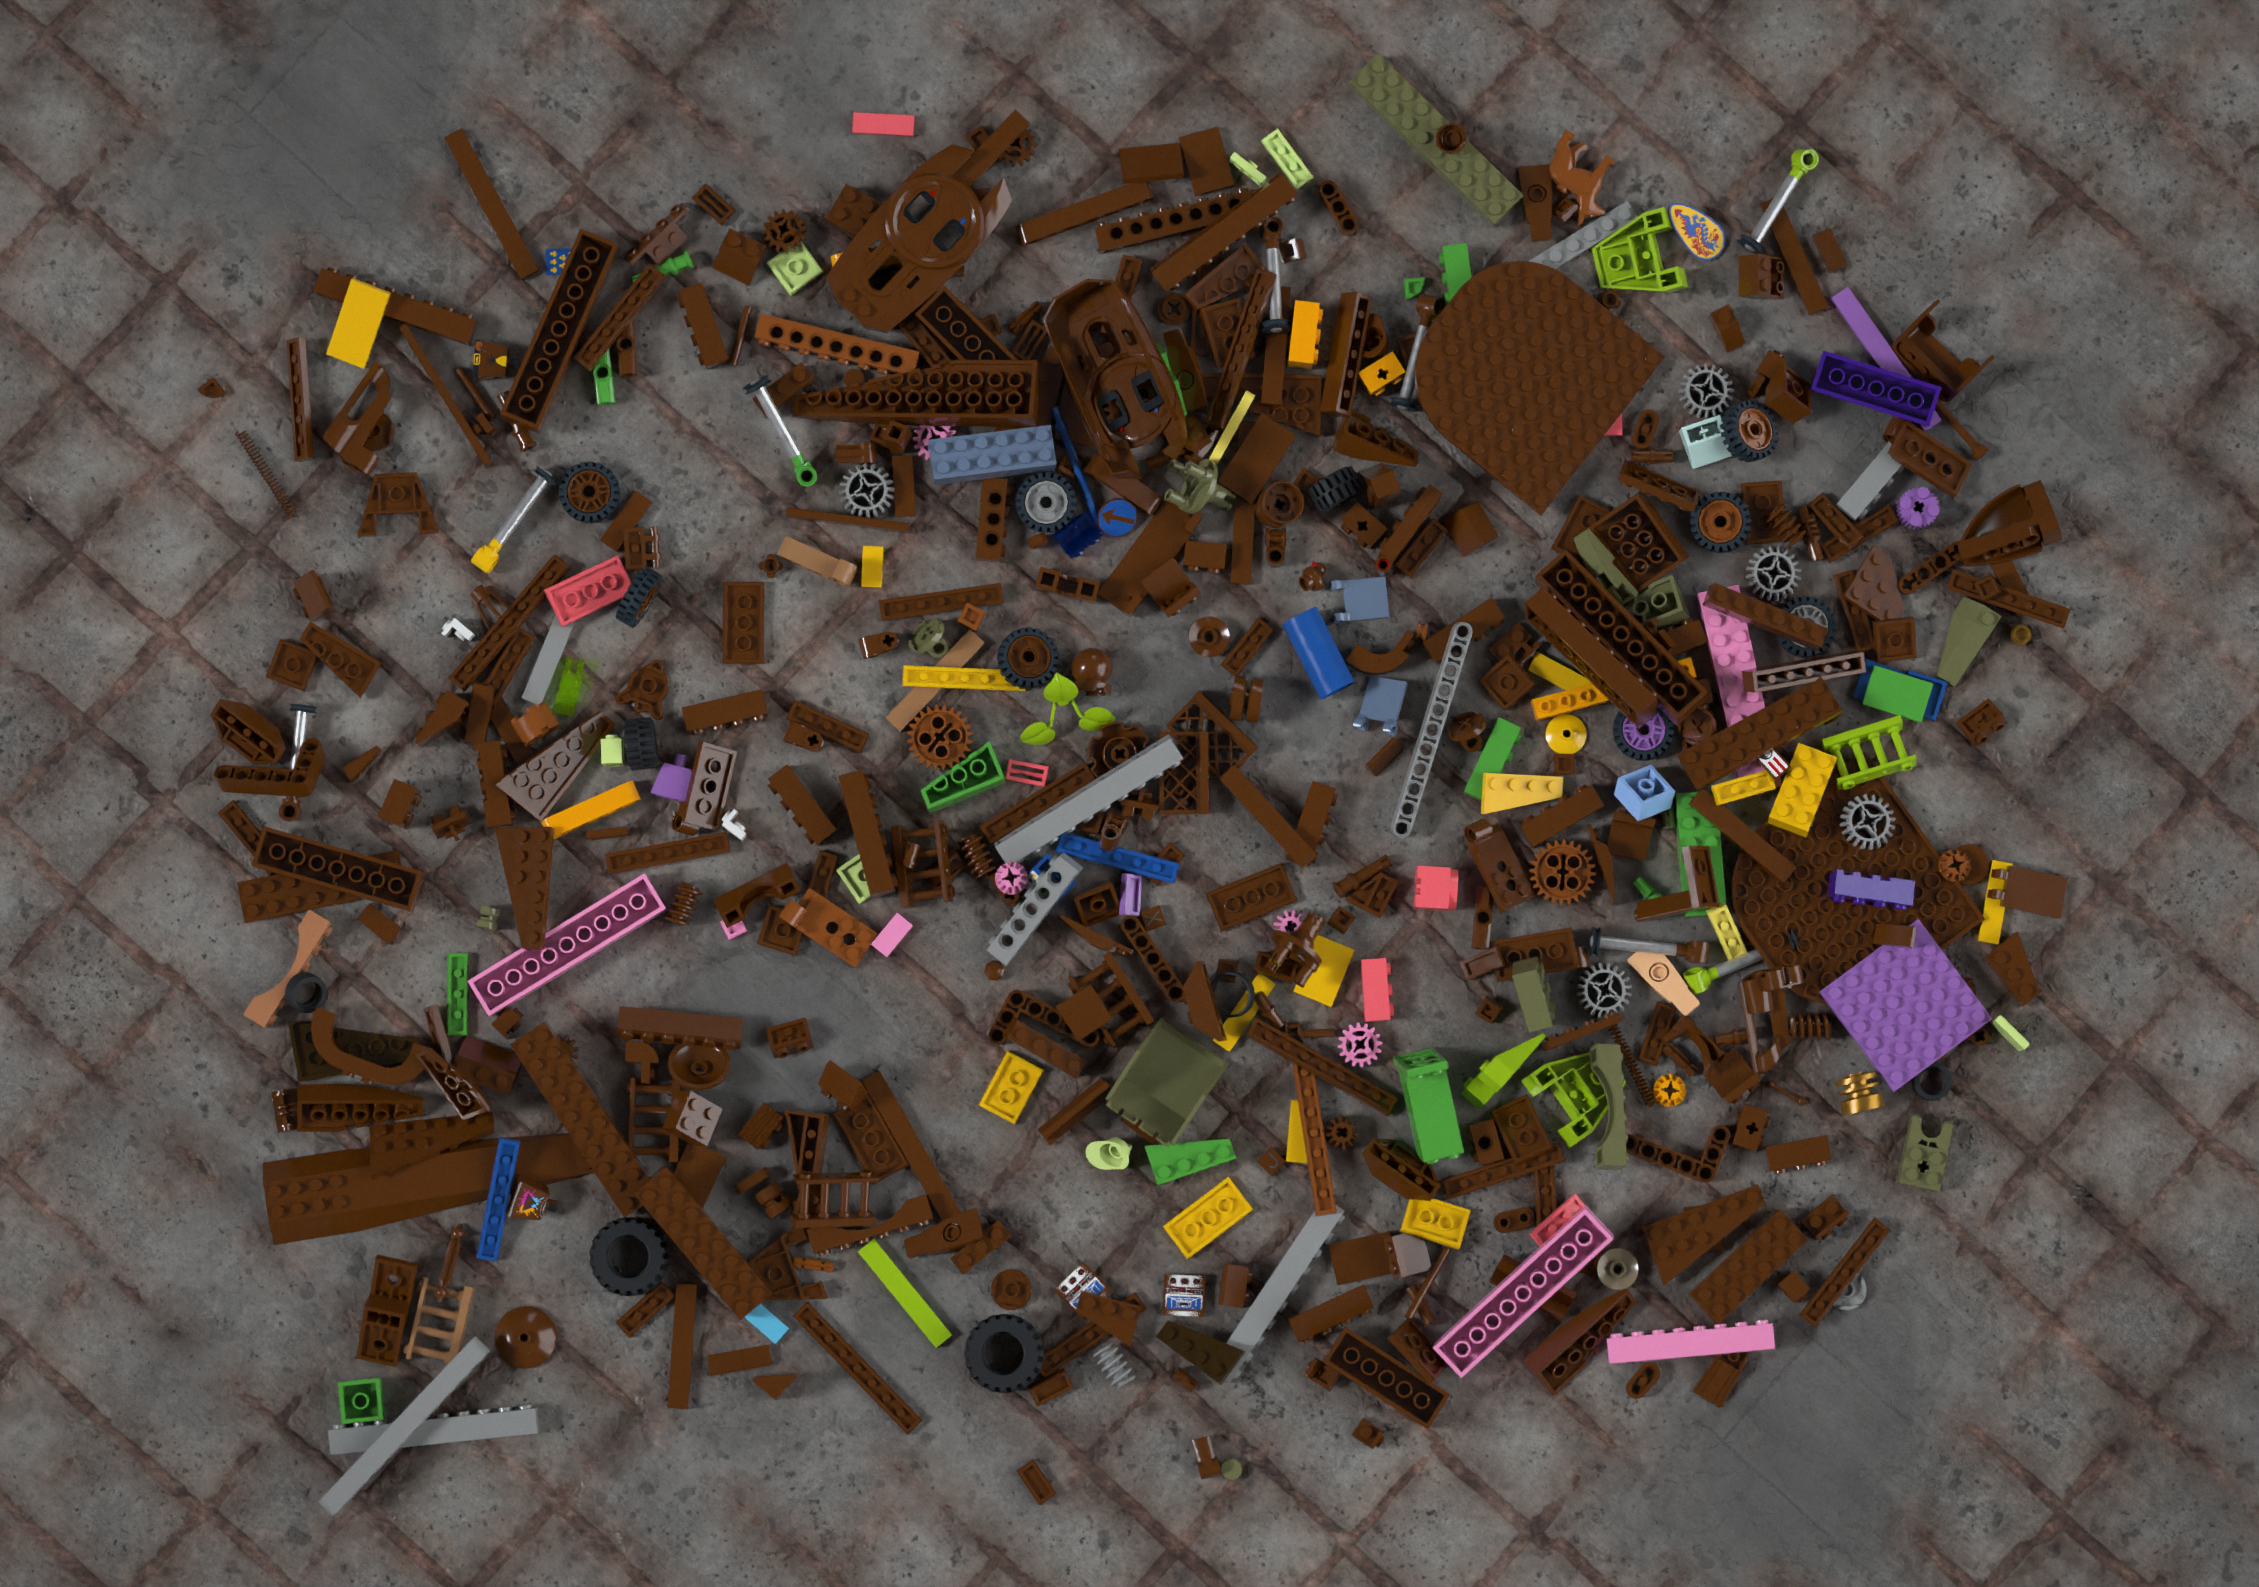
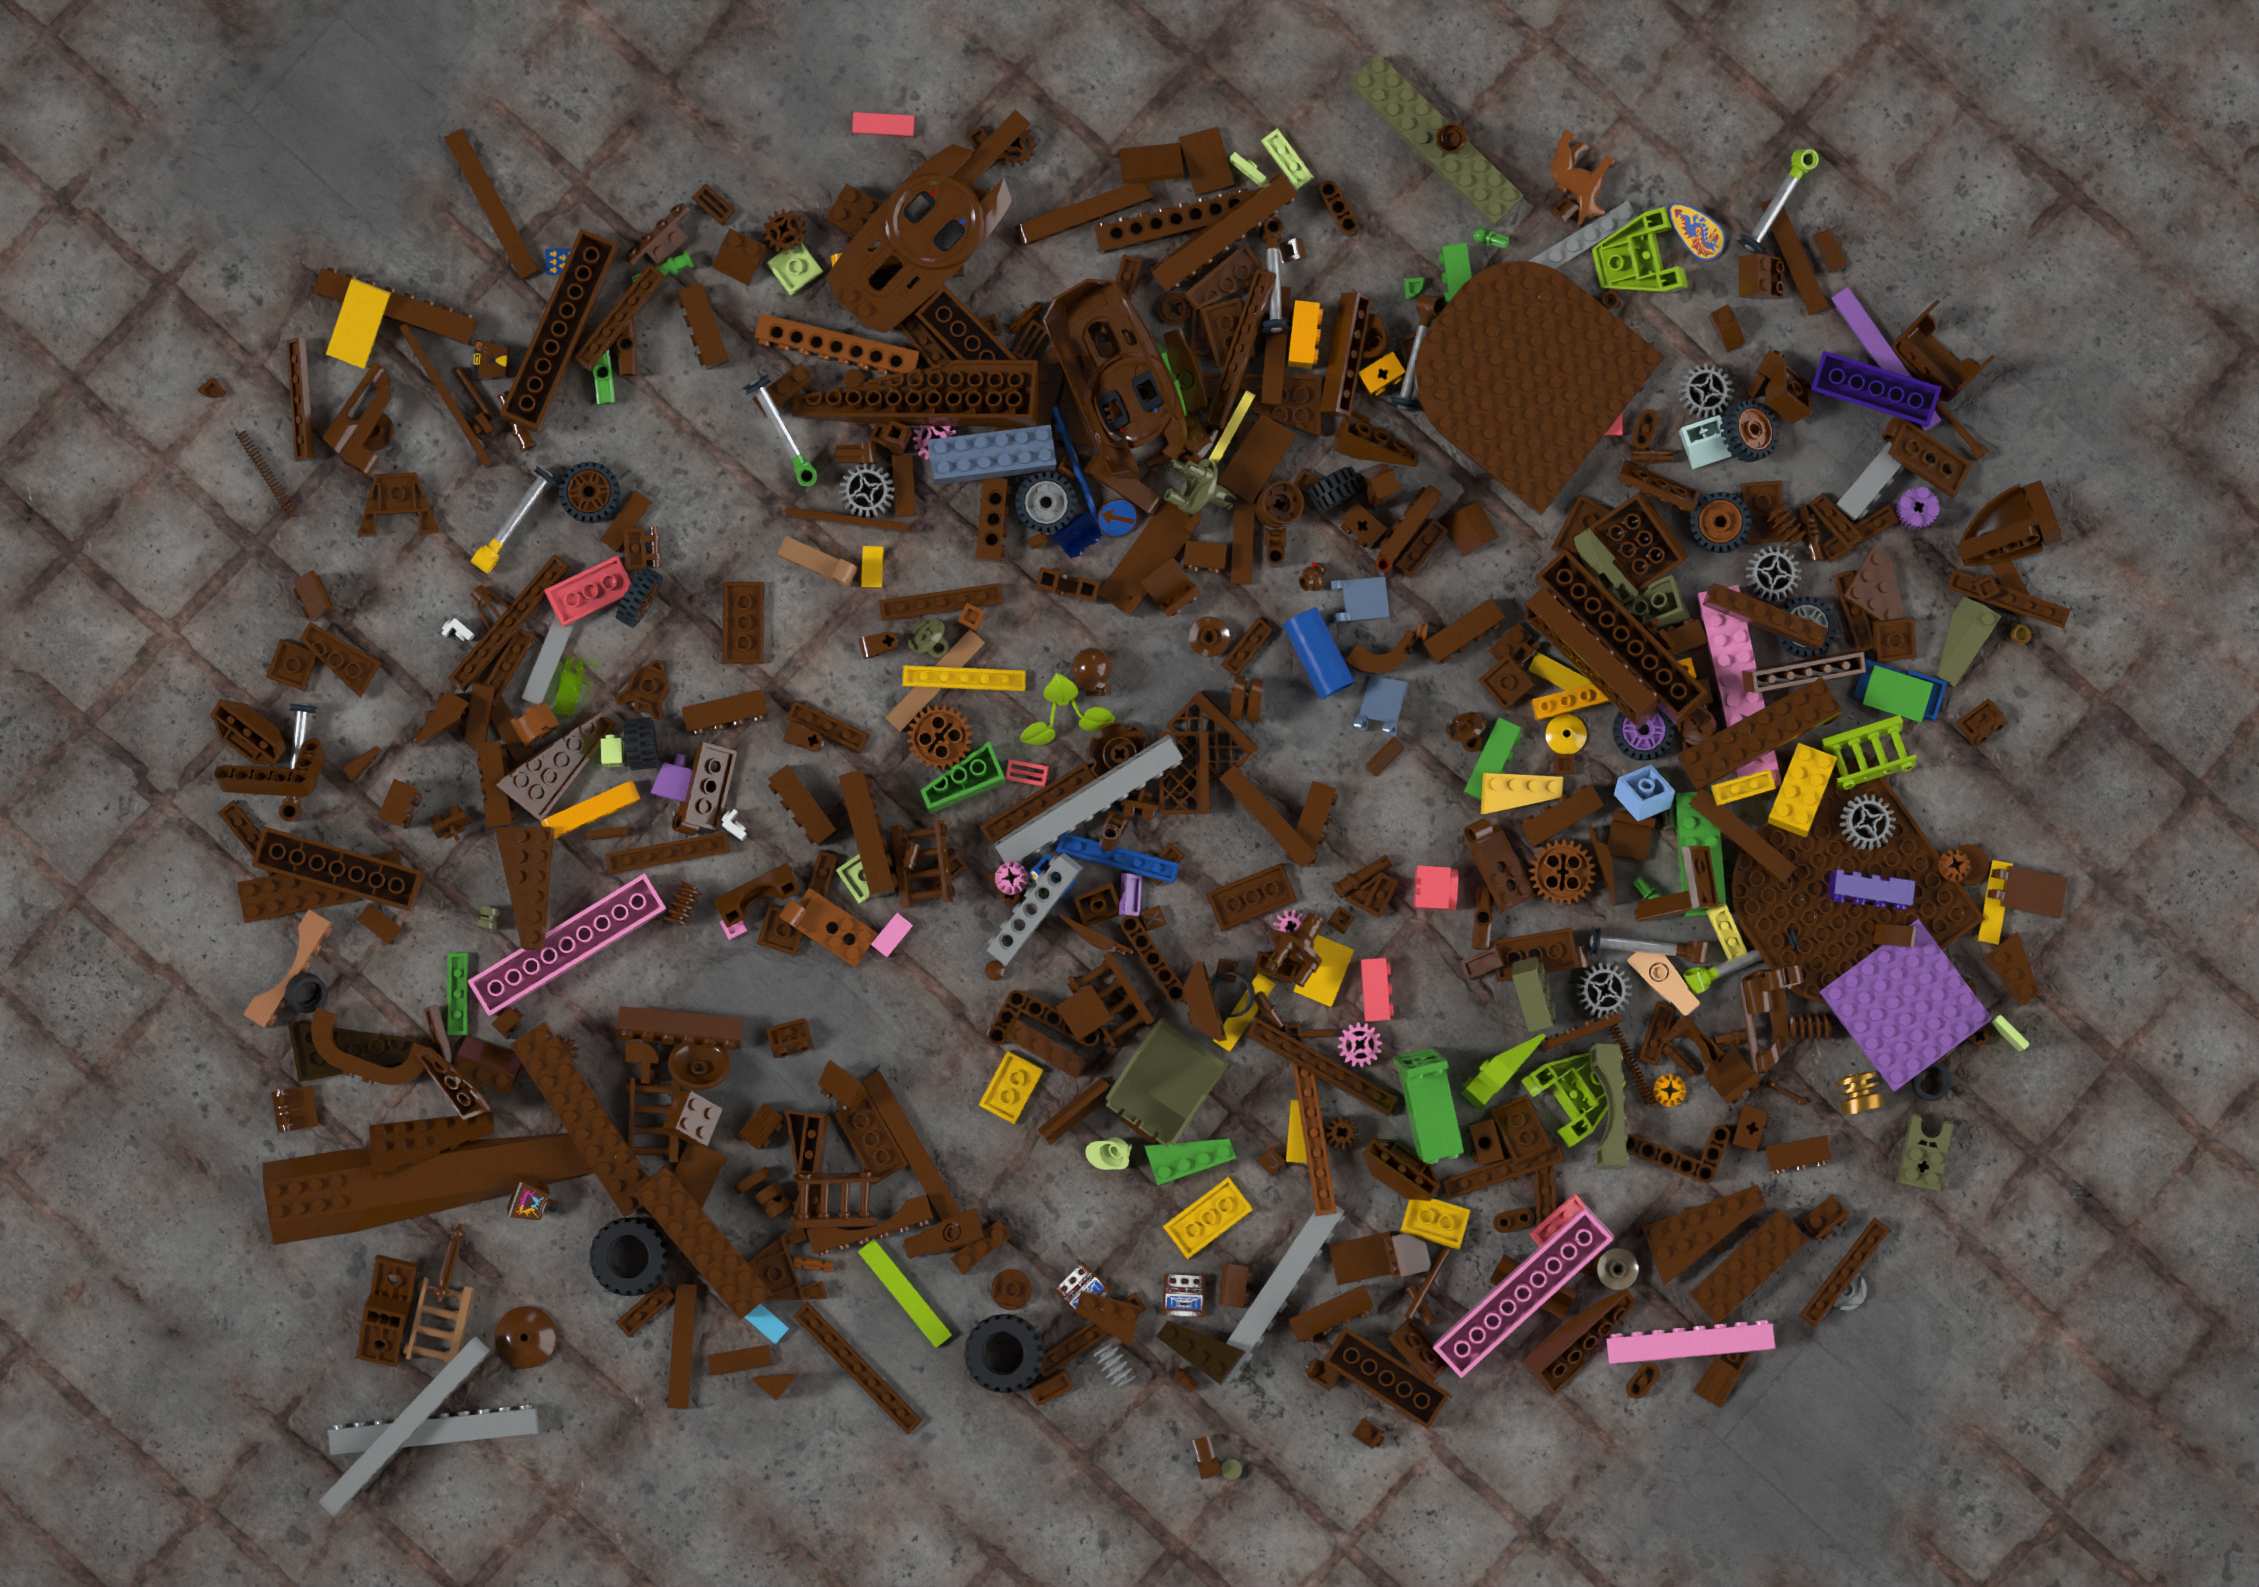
reddish brown wedge [297,1084,423,1132] -> none
bright green brick [338,1378,386,1424] -> none
blue tile [476,1137,520,1262] -> none
reddish brown bar [729,305,752,366] -> none
reddish brown plate [759,554,783,578] -> none
reddish brown piece [957,833,997,879] -> none
wheel [997,627,1059,690] -> none
reddish brown tile [1016,1459,1057,1506] -> none
reddish brown plate [1079,812,1106,836] -> none
light grey beam [1391,622,1473,838] -> none
reddish brown tile [1475,995,1504,1024] -> none
reddish brown piece [1518,164,1552,242] -> none
slope [1755,750,1791,781] -> none
reddish brown brick [1776,1270,1810,1303] -> none
reddish brown beam [1898,541,1961,595] -> none
none -> bright green axle [1473,228,1509,249]

